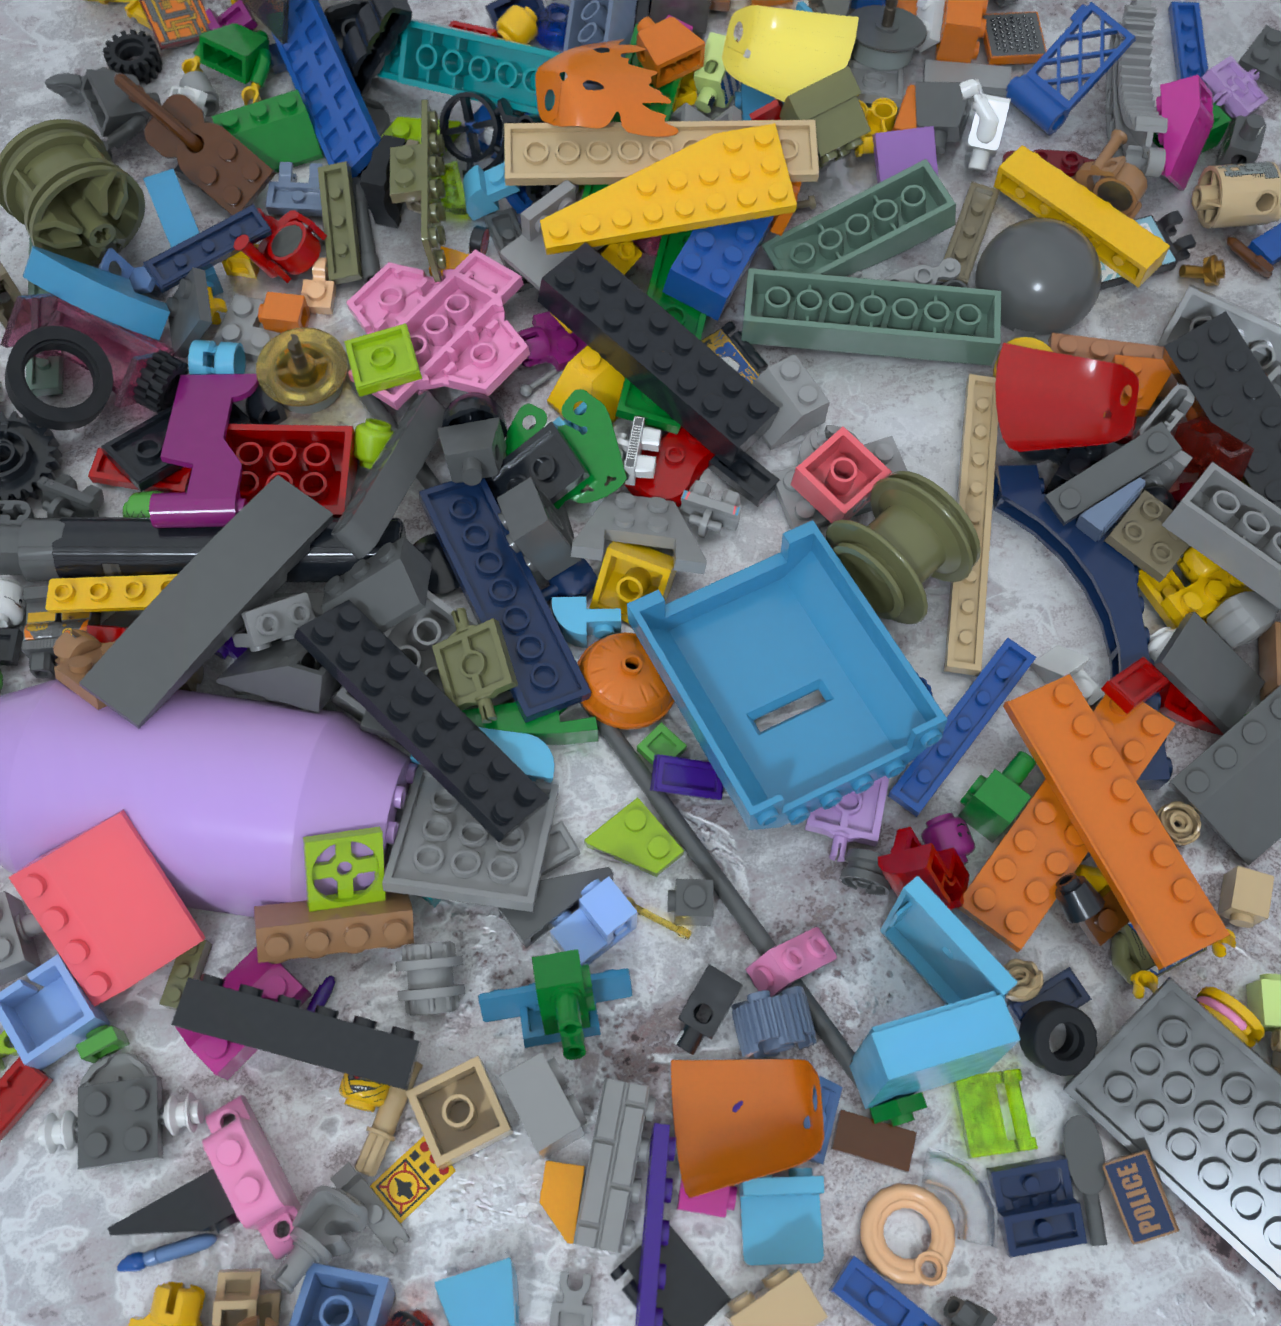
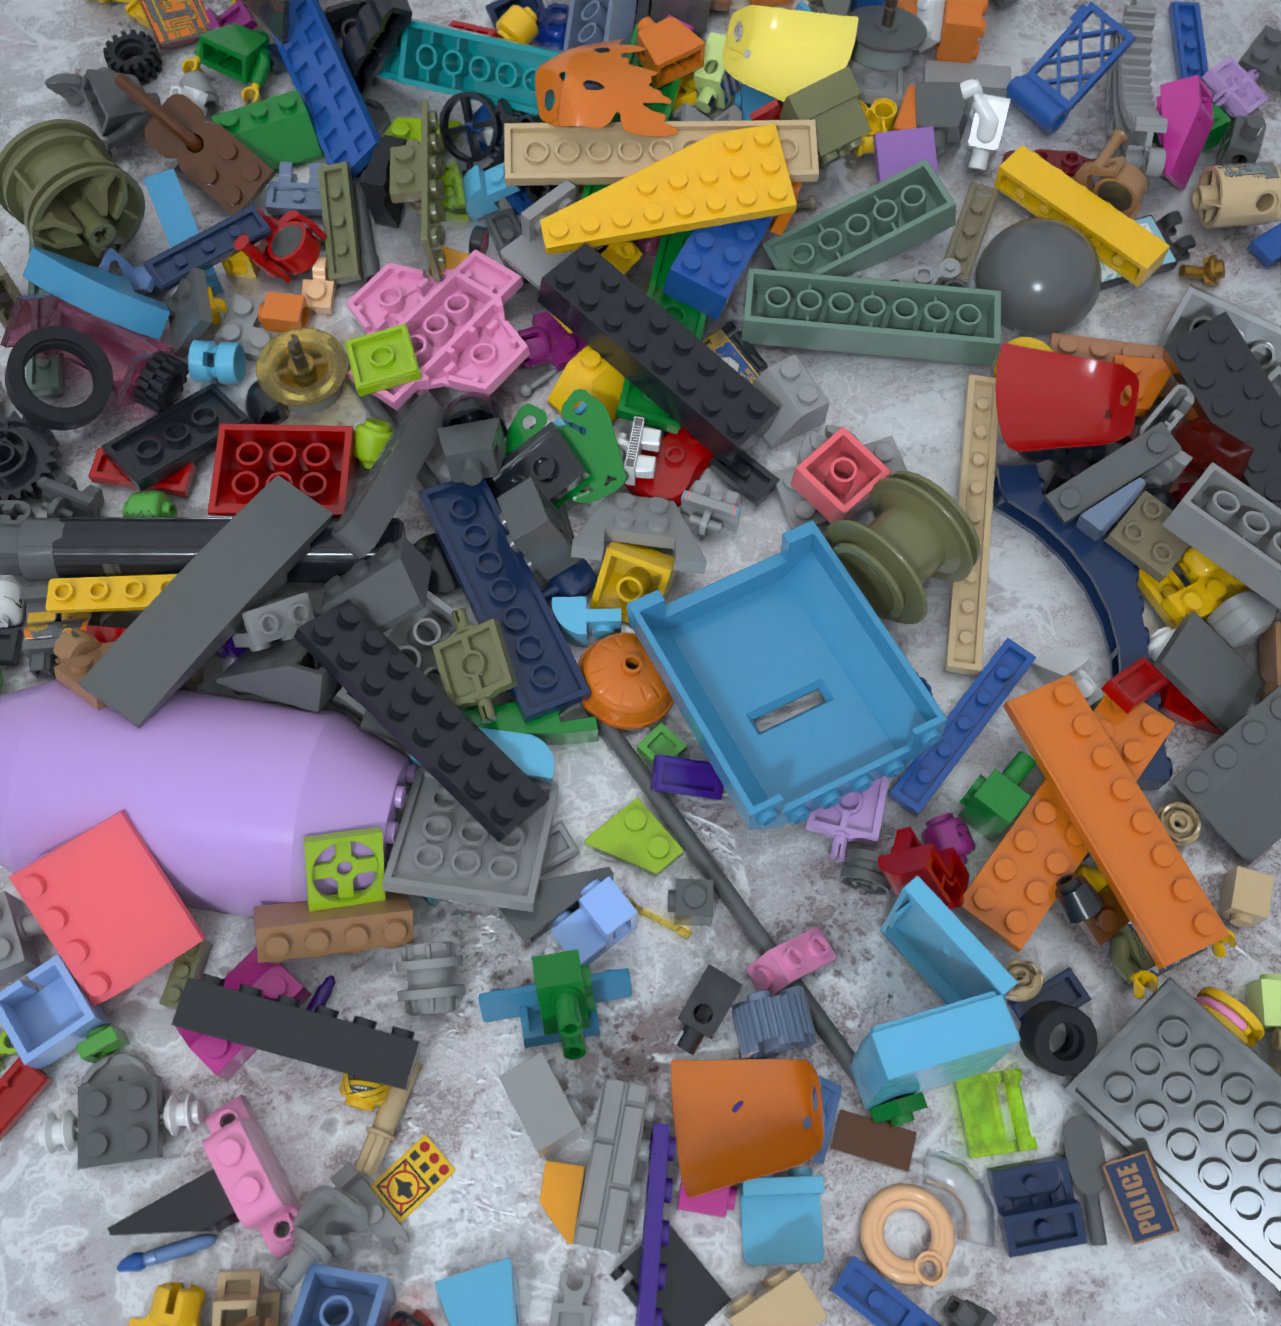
magenta door [149,374,261,528] -> none
tan brick [406,1056,514,1170] -> none
tile [982,11,1047,66] -> none
reddish brown piece [1226,237,1274,278] -> none

